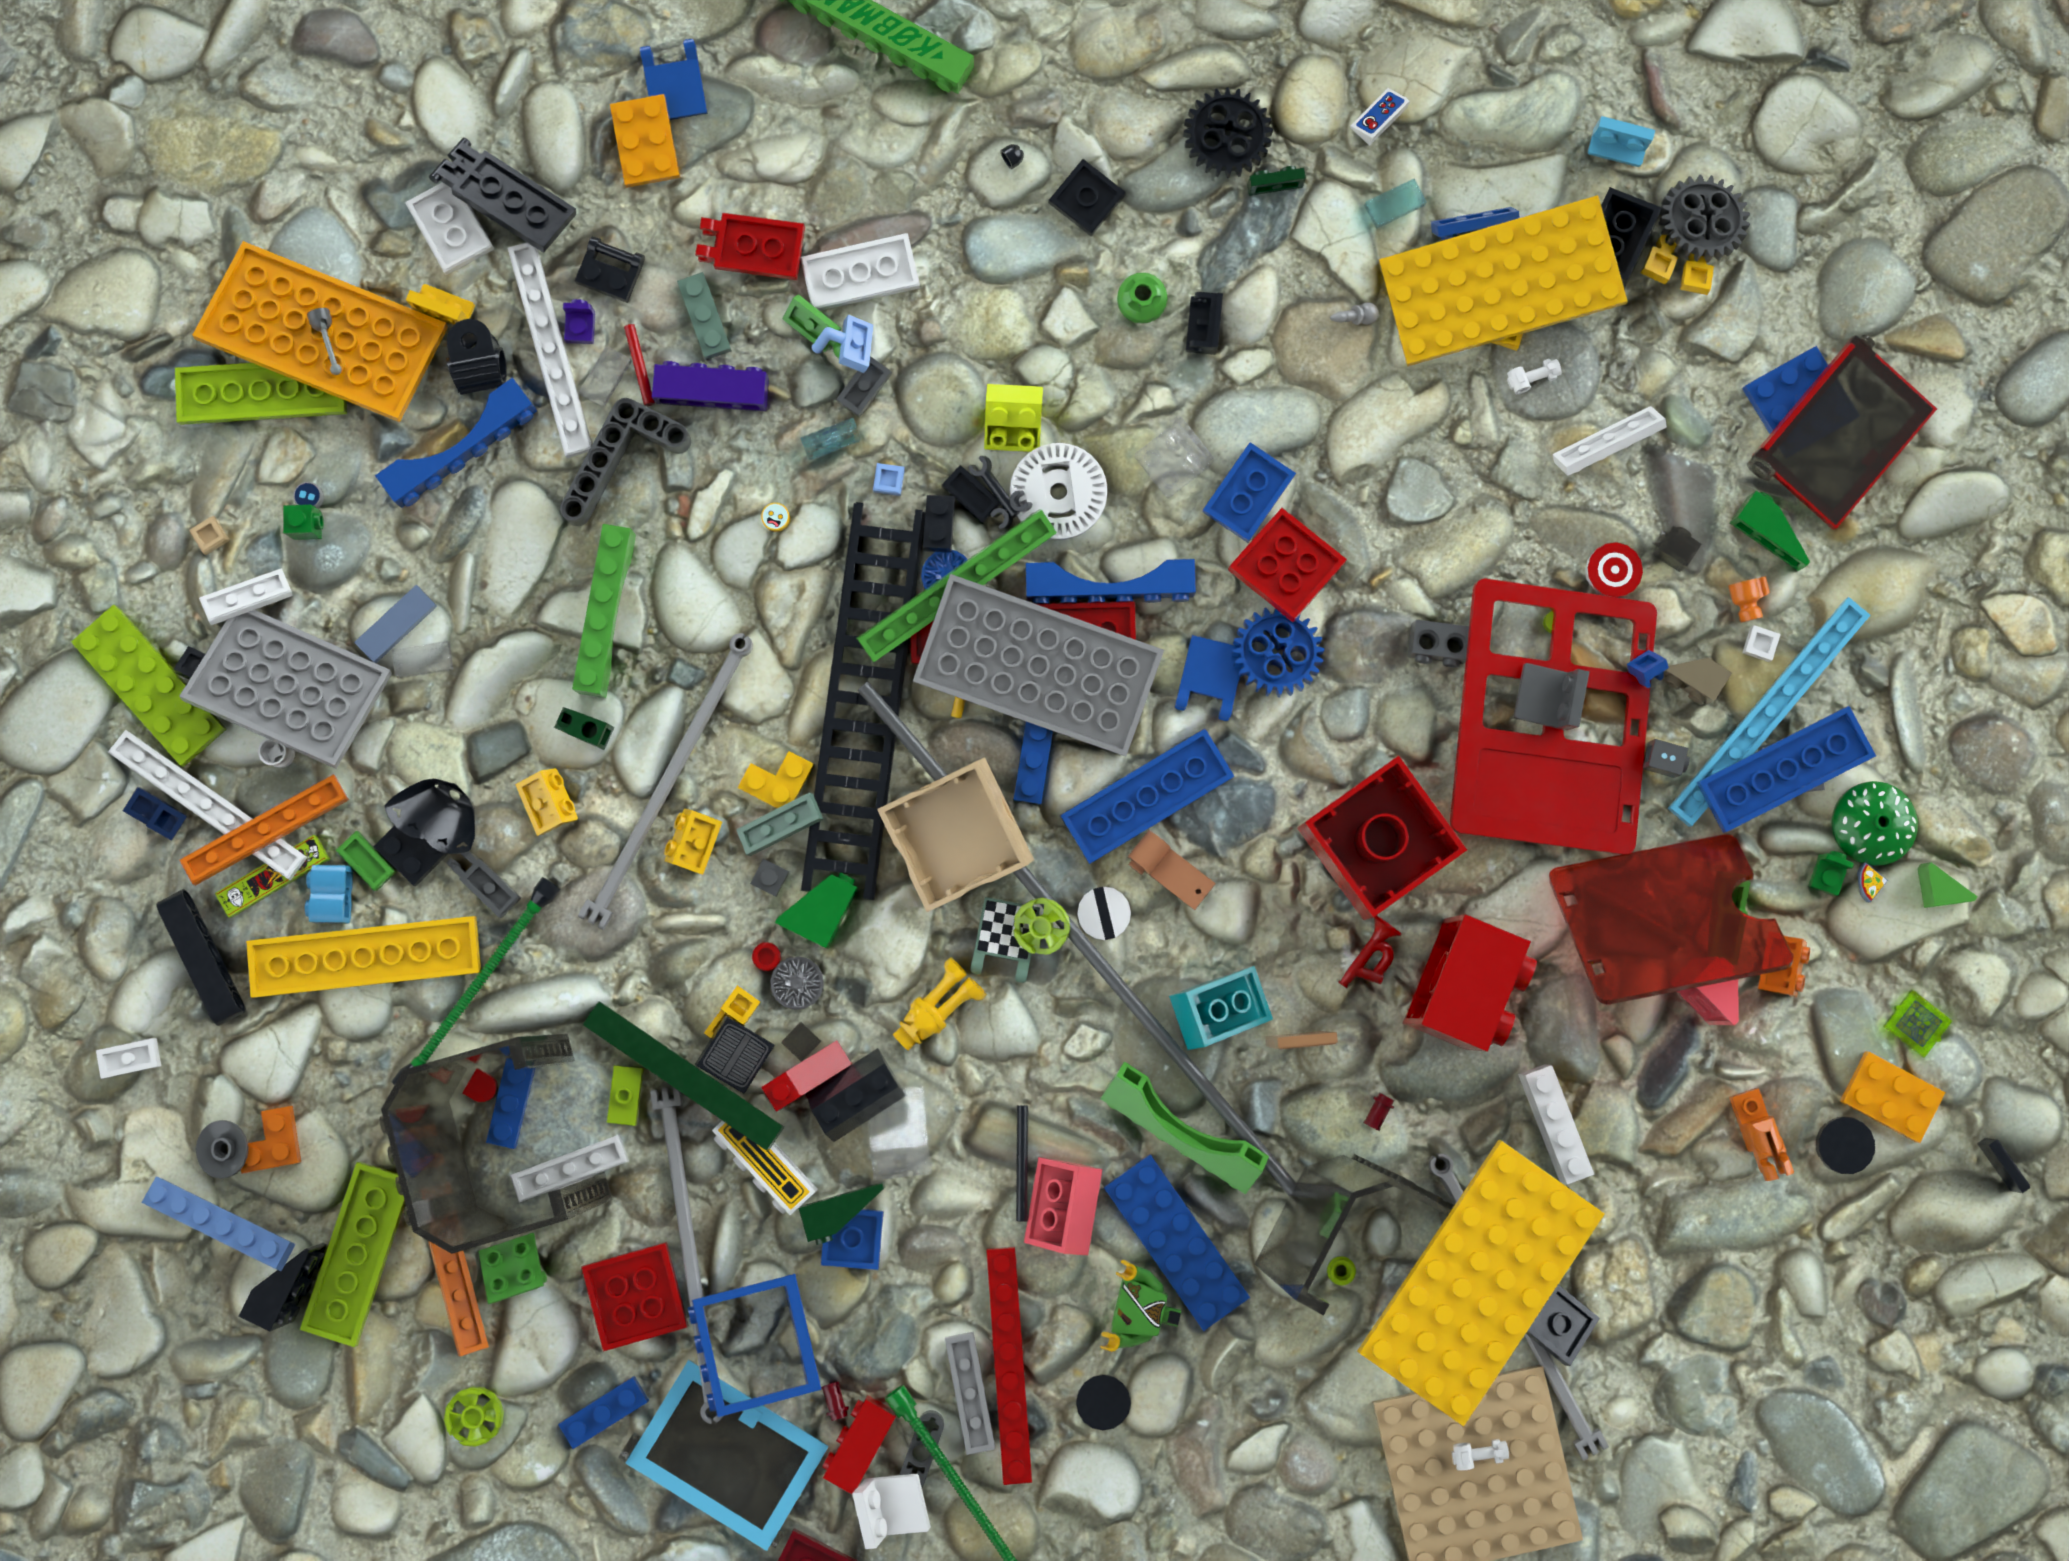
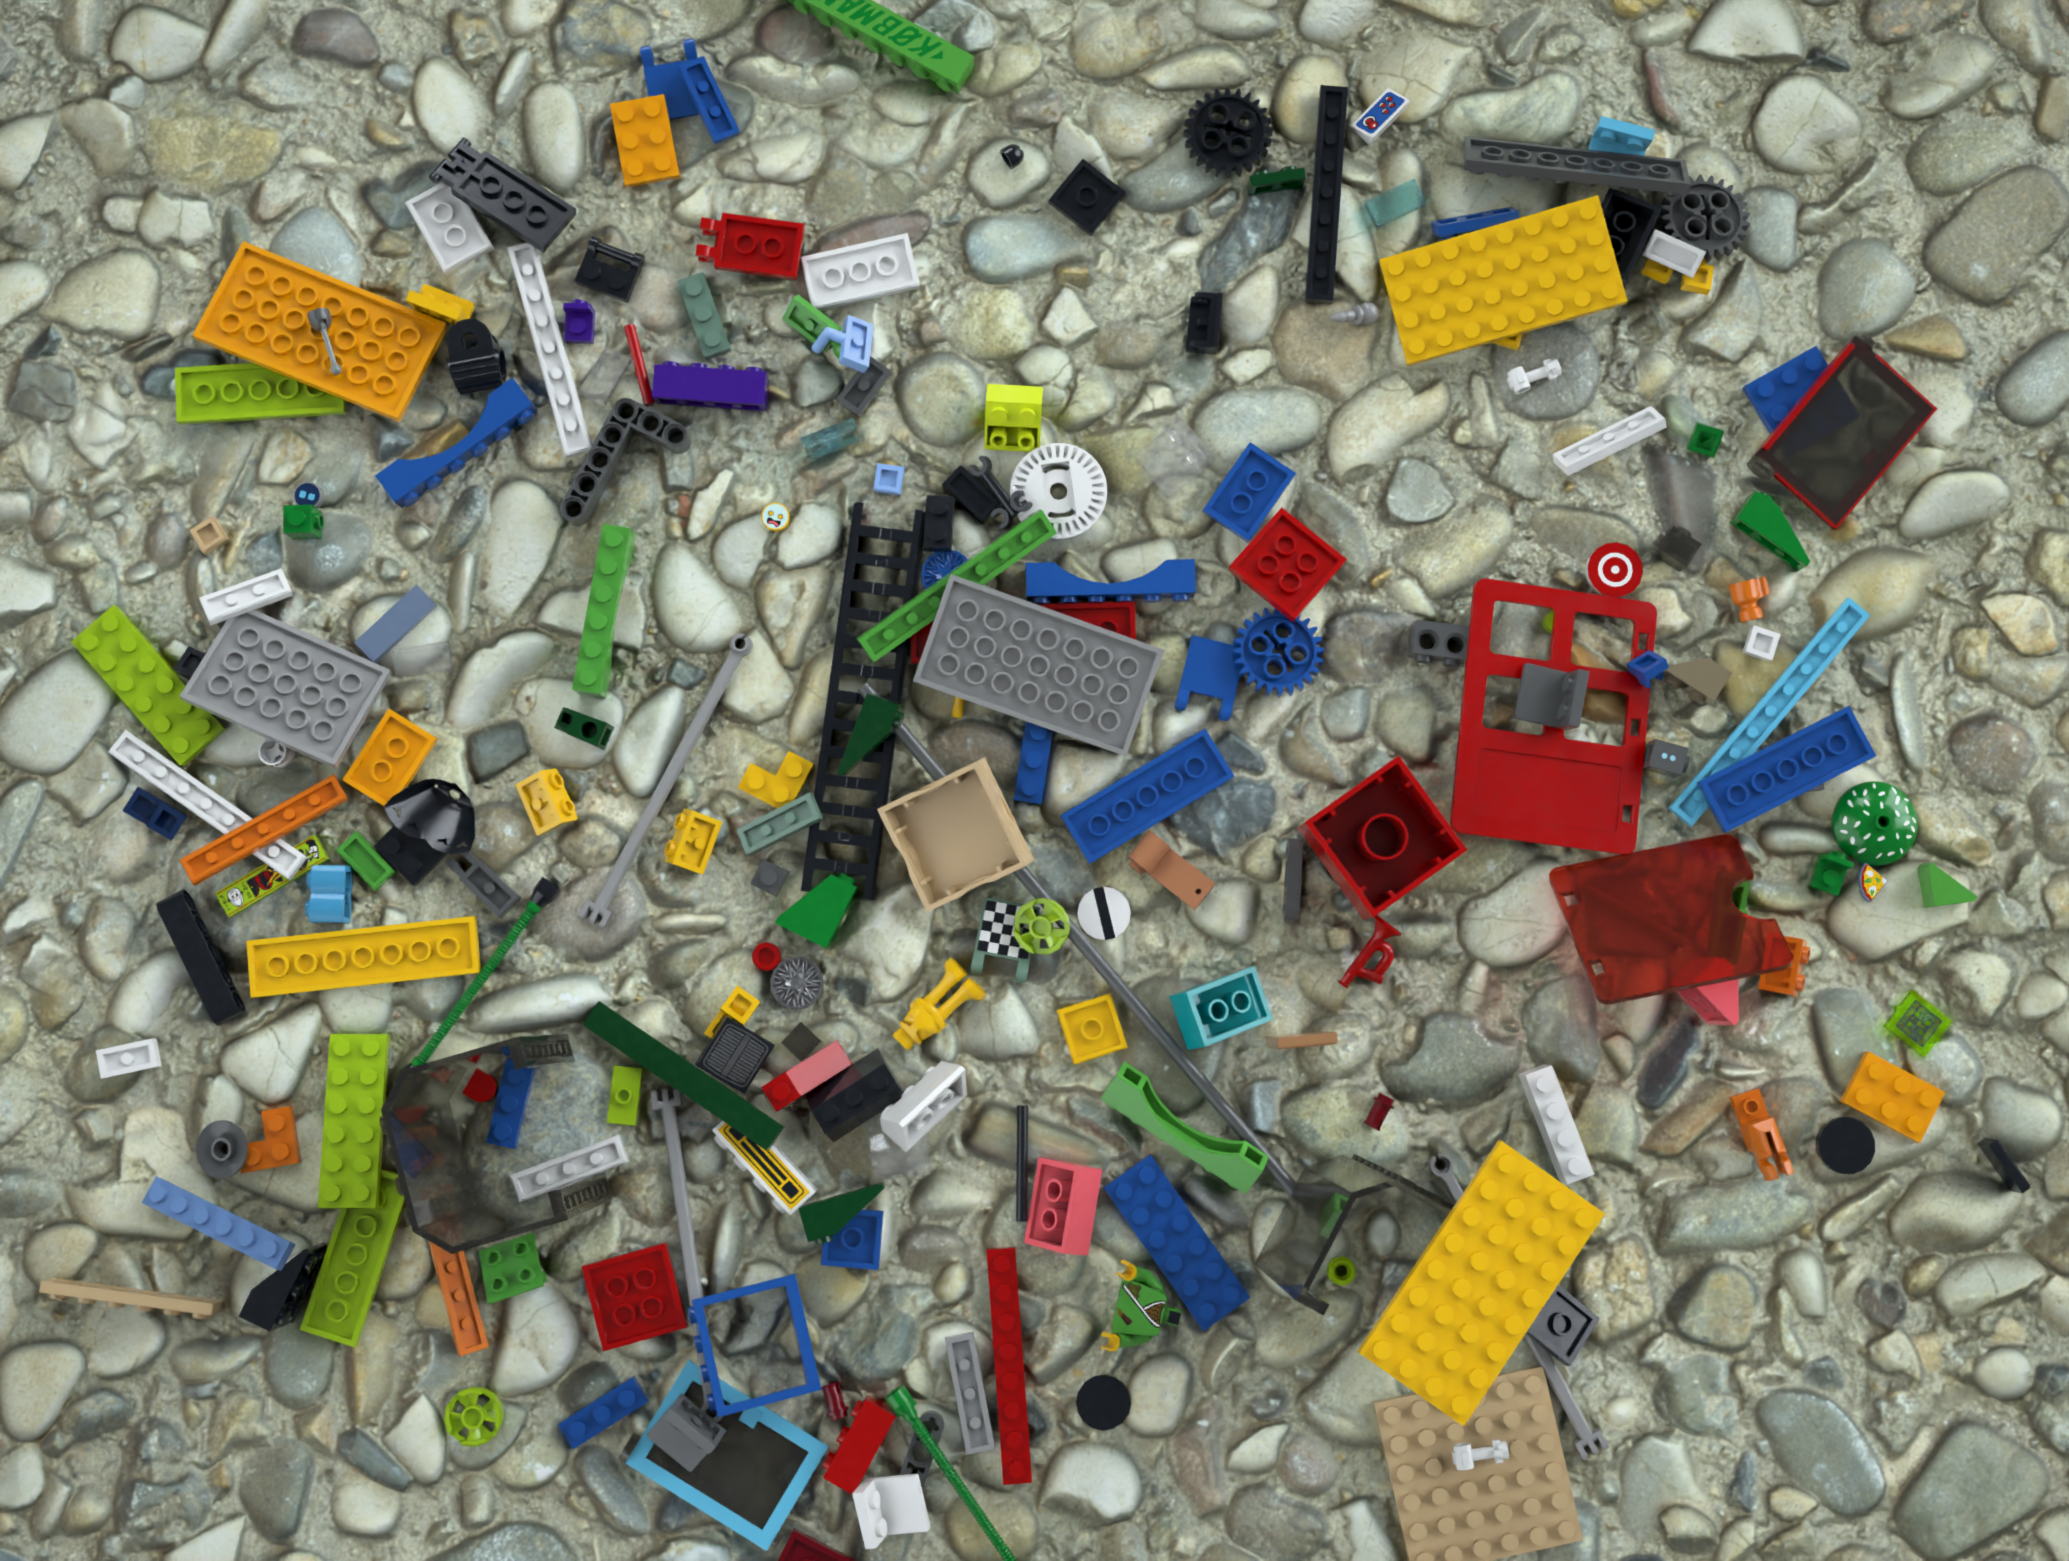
bright green piece [1117,273,1167,324] -> none
red brick [1402,914,1537,1052] -> none
none -> tan plate [39,1277,223,1319]
none -> lime plate [317,1034,390,1209]
none -> light orange plate [342,708,438,809]
none -> dark grey bracket [647,1393,726,1472]
none -> blue plate [678,56,740,145]
none -> dark green slope [837,693,905,776]
none -> white slope [880,1061,967,1152]
none -> yellow tile [1056,993,1128,1065]
none -> dark grey beam [1283,838,1303,921]
none -> black plate [1304,85,1348,304]
none -> dark grey plate [1463,136,1691,196]
none -> white tile [1641,229,1706,278]
none -> green tile [1686,422,1724,458]

